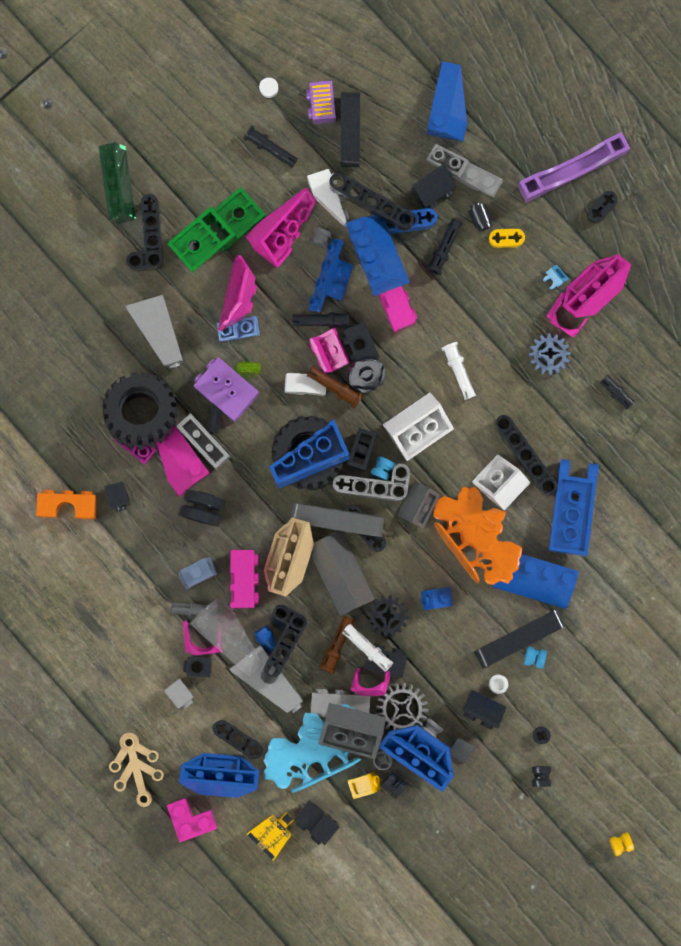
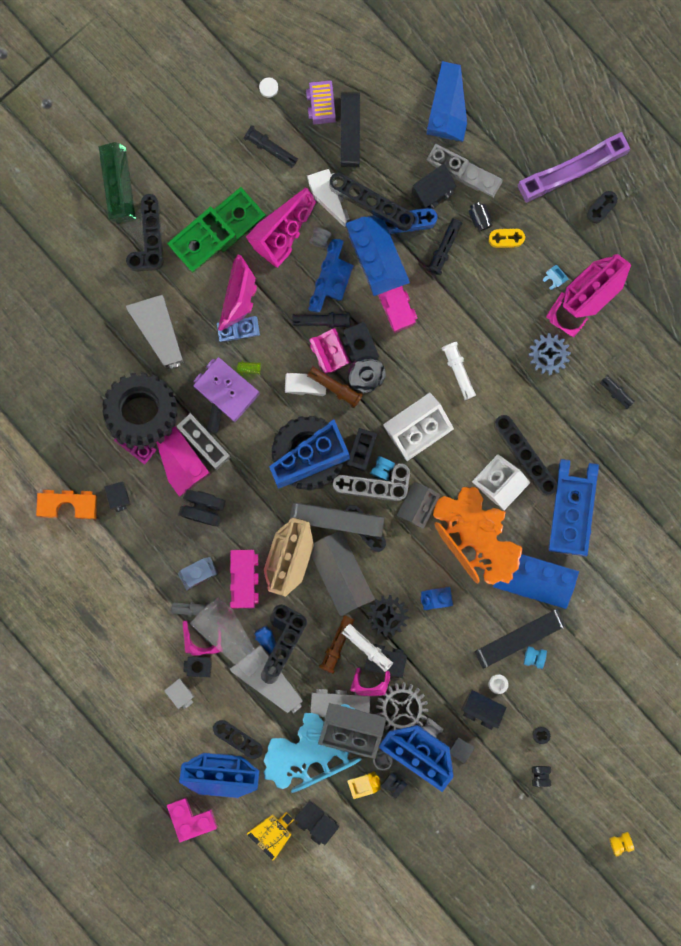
tan plant [109,733,164,807] -> none

